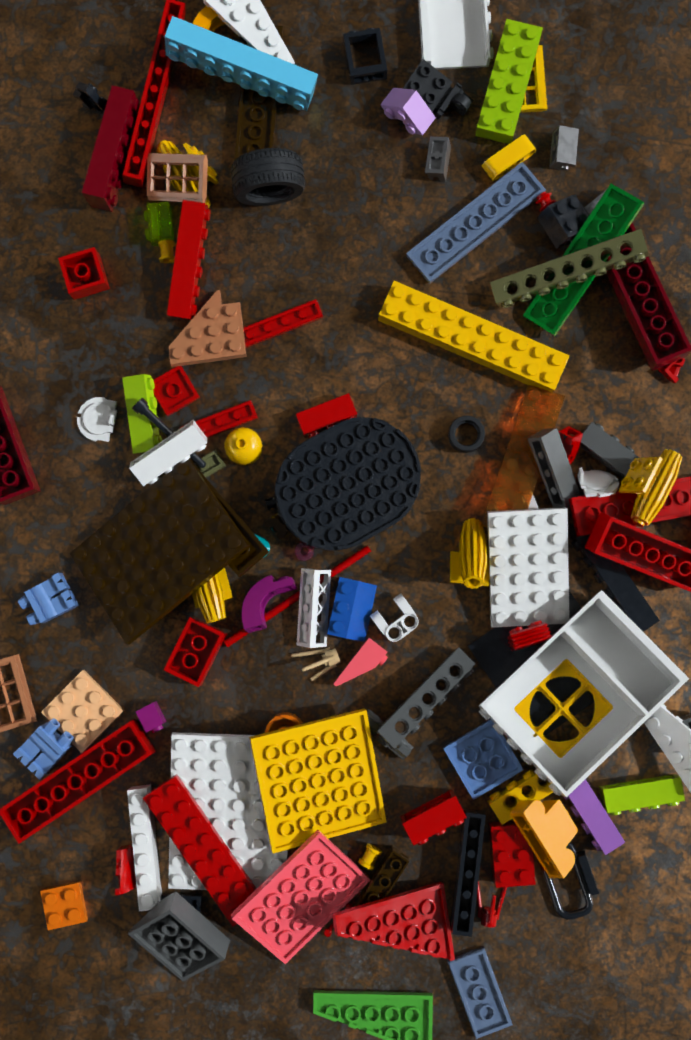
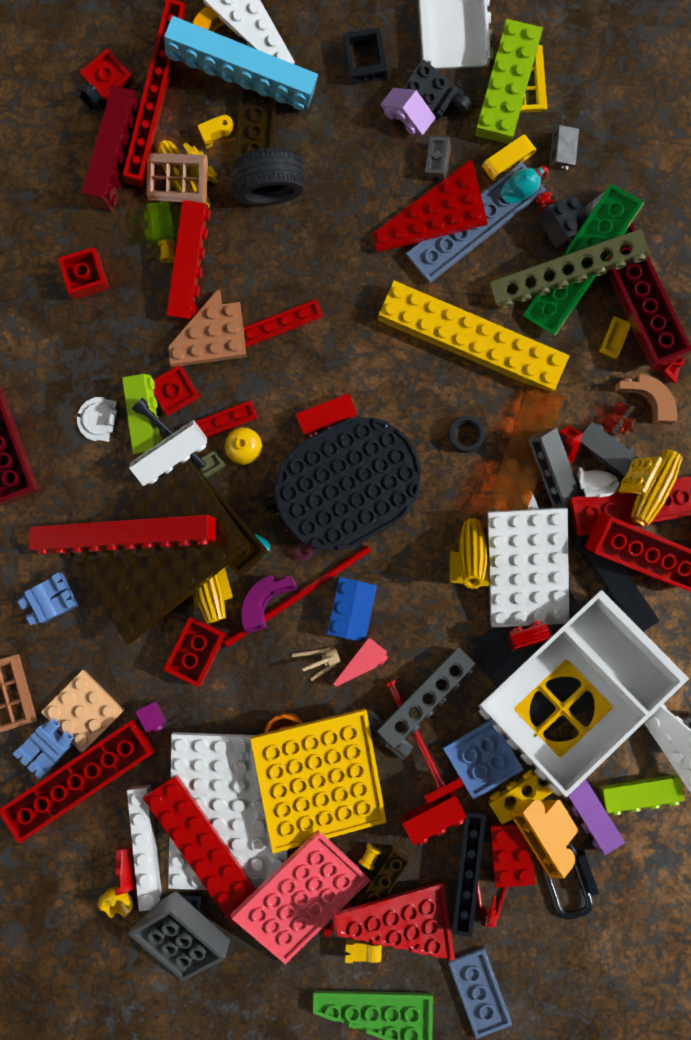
orange plate [40,881,88,930] -> none
white fence [297,568,331,648] -> none
white piece [370,593,419,642] -> none
none -> red brick [29,515,216,555]
none -> red plate [80,48,133,100]
none -> yellow hair [98,886,134,918]
none -> yellow leg [197,115,234,149]
none -> yellow leg [345,938,382,963]
none -> red wing [373,160,488,253]
none -> red tile [385,680,464,804]
none -> teal hair [501,165,548,204]
none -> yellow tile [599,316,631,359]
none -> clear red hips [601,401,636,435]
none -> nougat arch [615,374,677,424]

